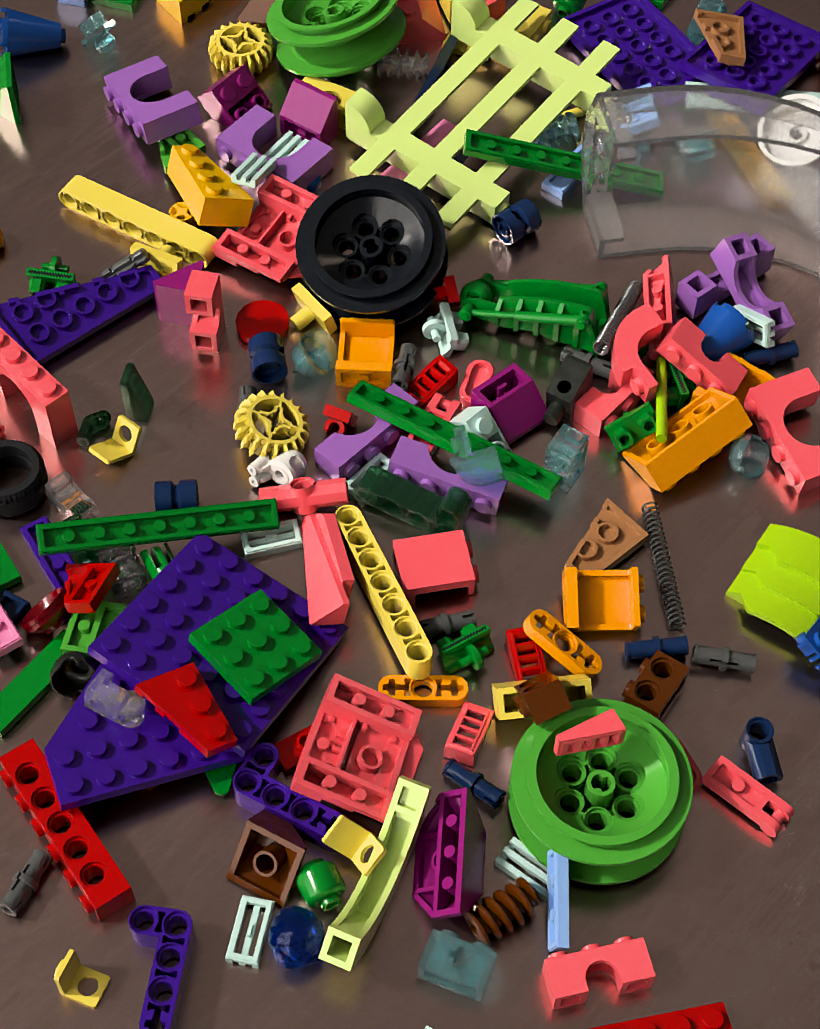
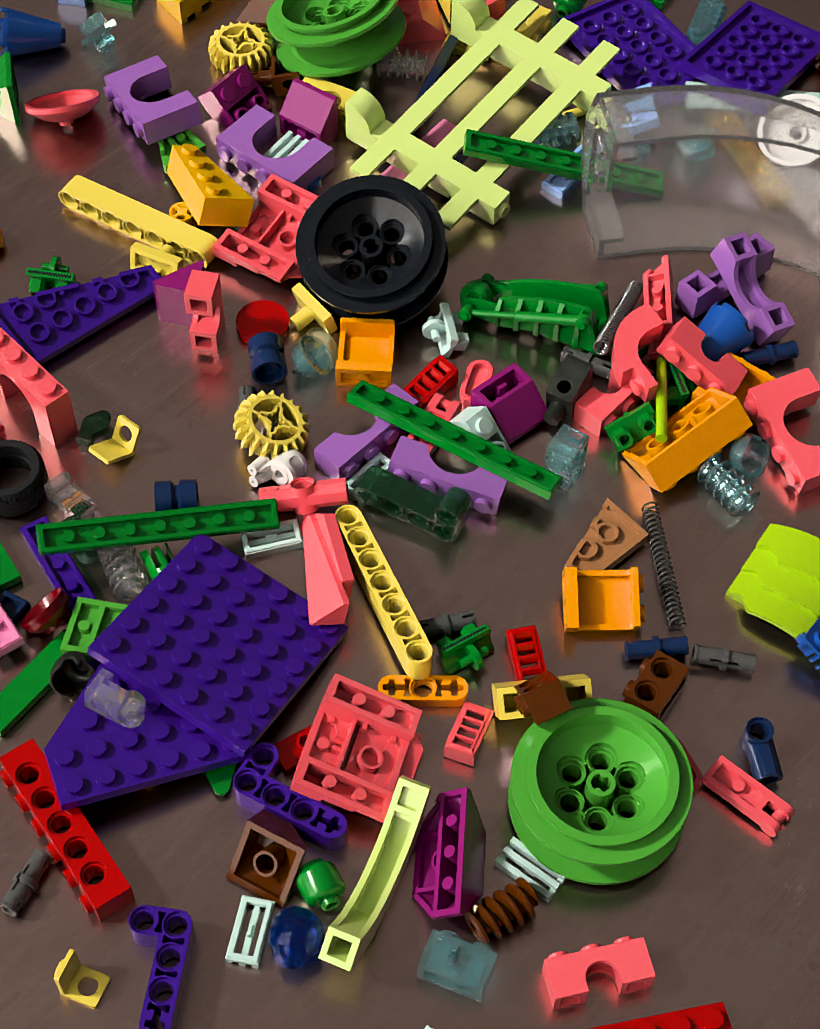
red wing [64,563,121,614] -> none
dark grey axle [101,248,150,279] -> none
clear green slope [119,363,154,422] -> none
red wing [134,662,238,758] -> none
green plate [188,589,322,706] -> none
light aqua tile [231,152,277,189] -> none
red tile [322,403,358,435] -> none
light yellow bracket [322,815,387,876] -> none
dark grey pin [390,343,418,391] -> none
coral panel [393,529,479,605] -> none
red tile [434,275,461,308] -> none
dark blue pin [442,758,506,810] -> none
clear light blue brick [449,425,505,486] -> none
dark blue wheel [492,198,542,245] -> none
light orange beam [523,609,602,679] -> none
light blue tile [547,849,569,952] -> none
coral slope [553,709,626,756] -> none
medium nougat wing [693,8,746,67] -> none
light aqua tile [732,304,775,348] -> none
none -> coral dish [24,89,100,126]
none -> reddish brown bracket [251,56,301,96]
none -> clear light blue piece [697,452,760,517]

